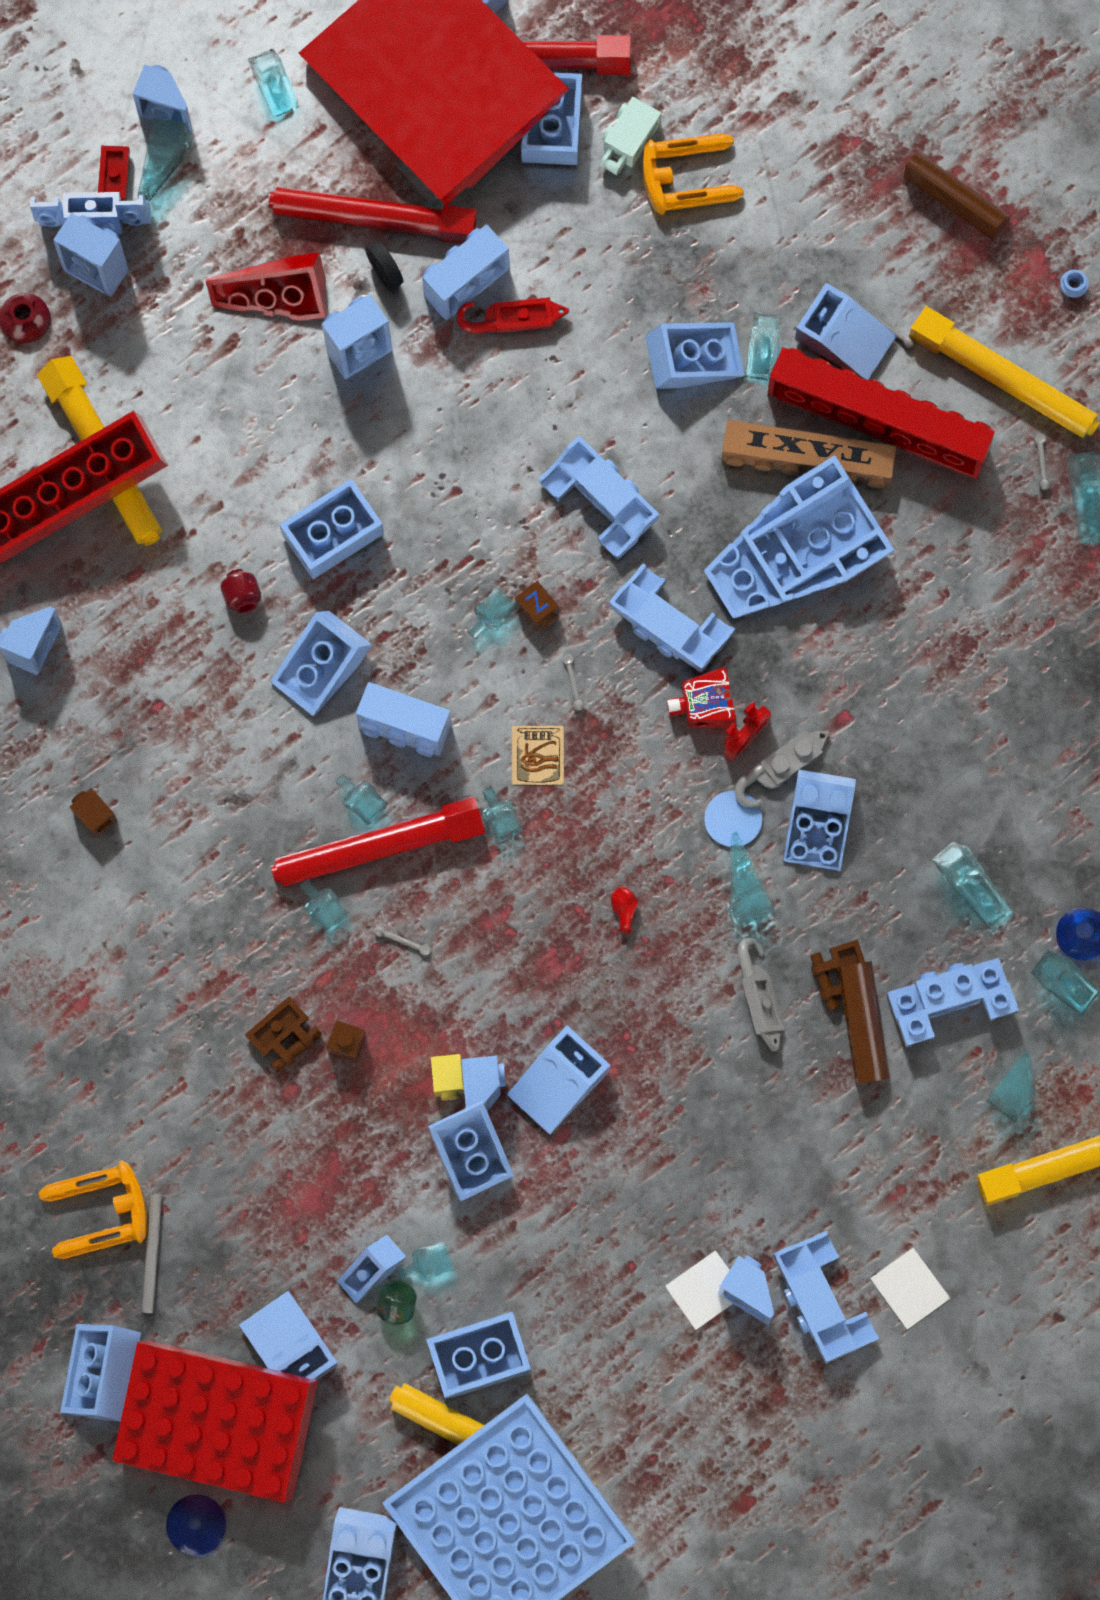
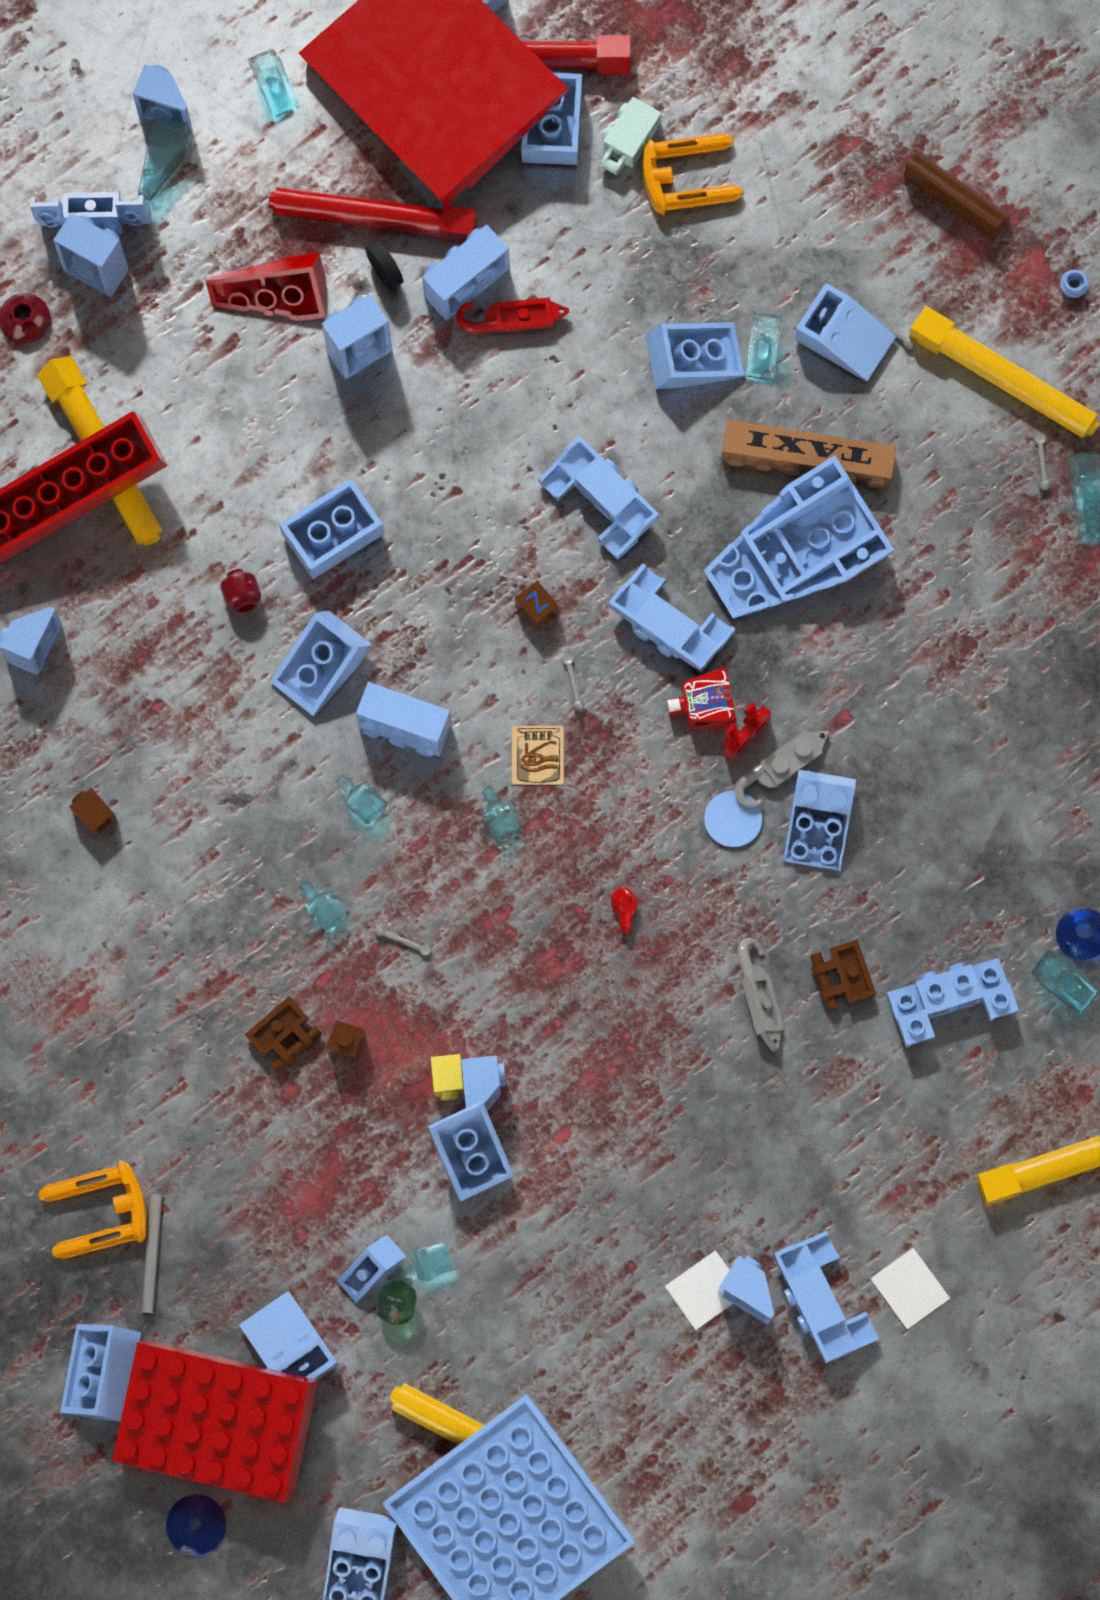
red plate [98,145,130,201] -> none
red brick [271,797,485,887] -> none
light blue brick [426,1312,531,1400] -> none
clear light blue piece [468,588,518,639] -> none
light blue slope [507,1026,610,1135] -> none
clear light blue slope [727,831,774,929] -> none
red brick [767,347,995,479] -> none
reddish brown brick [837,961,890,1084] -> none
clear light blue slope [932,841,1014,932] -> none
clear light blue slope [987,1051,1035,1123] -> none

